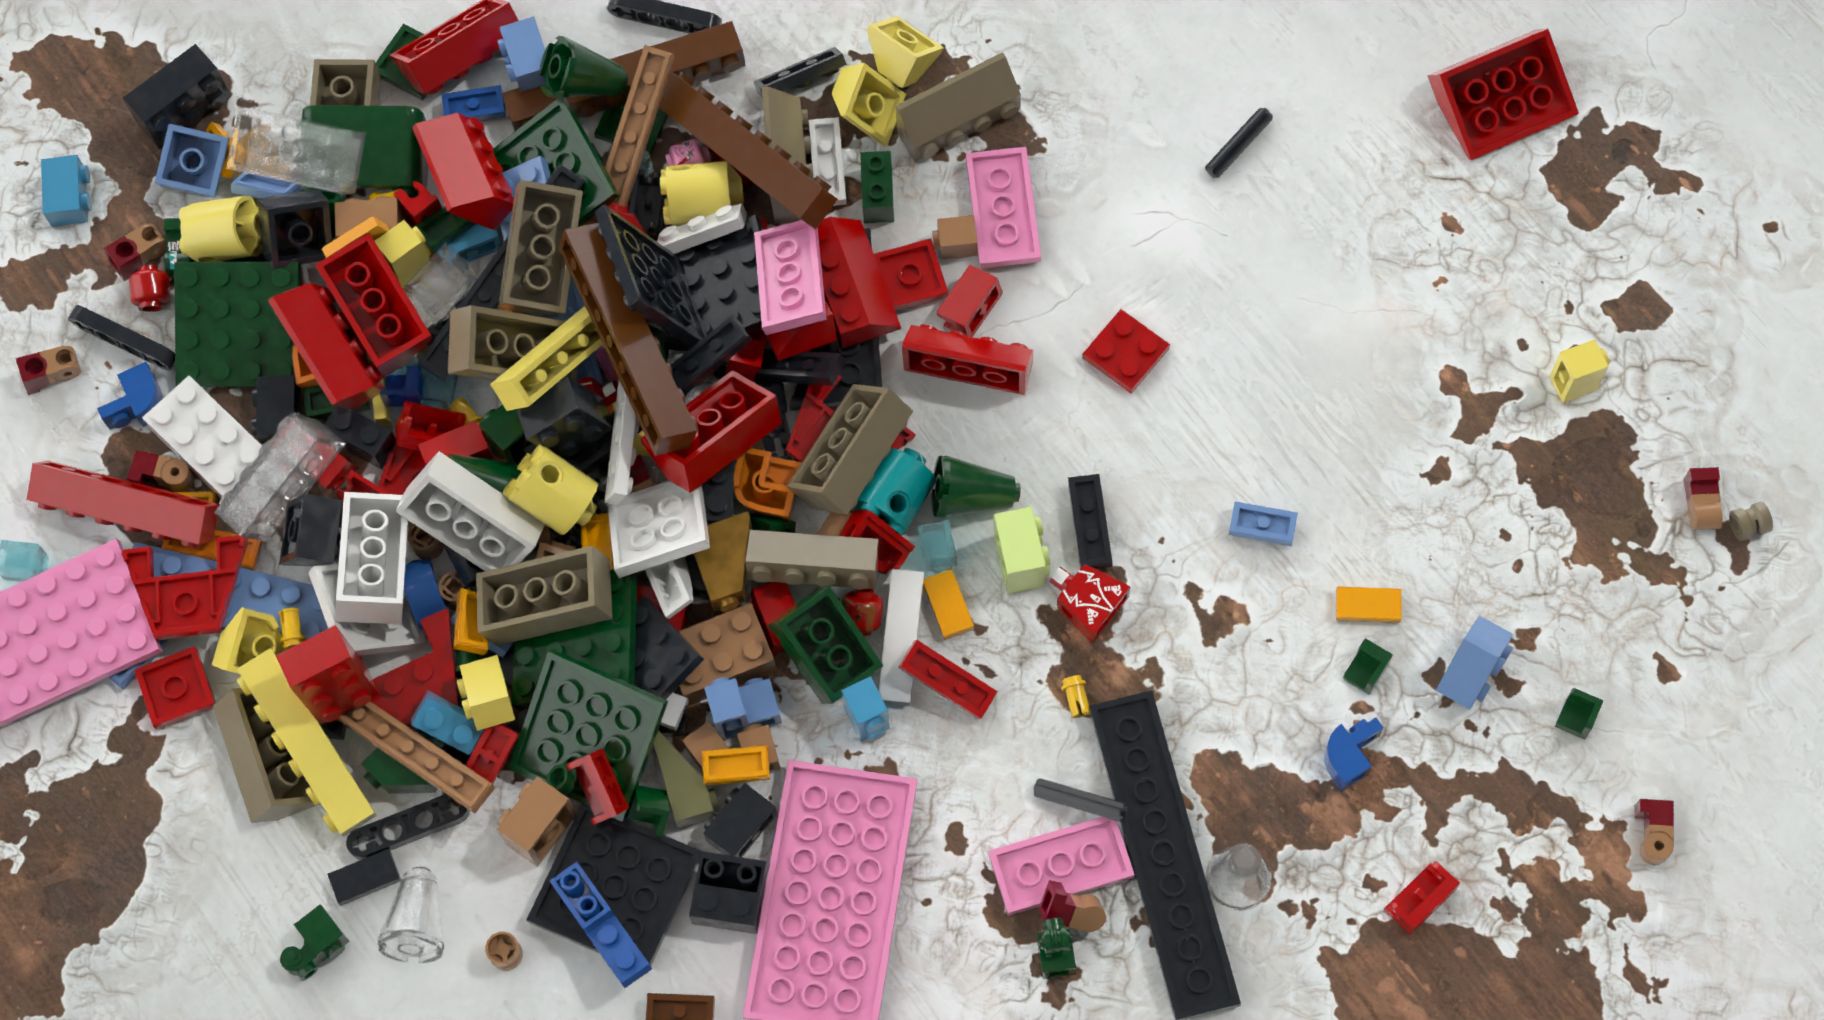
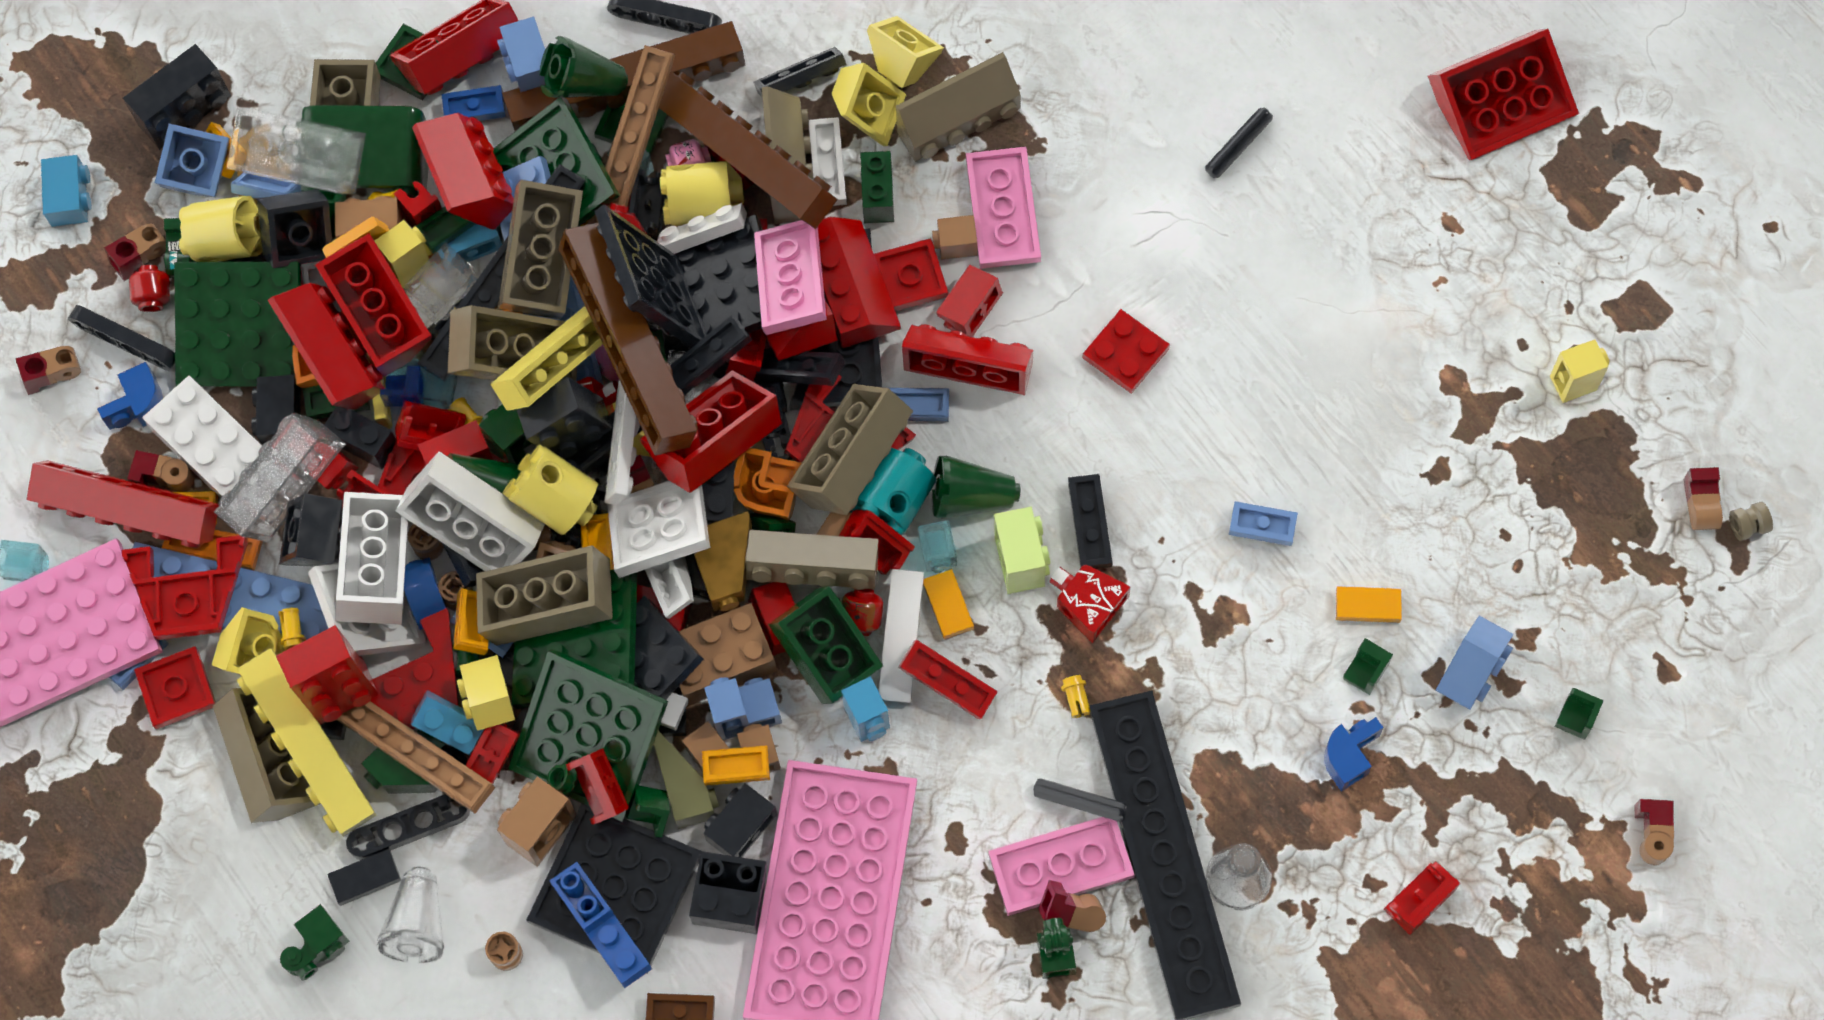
none -> medium blue tile [889,388,949,422]

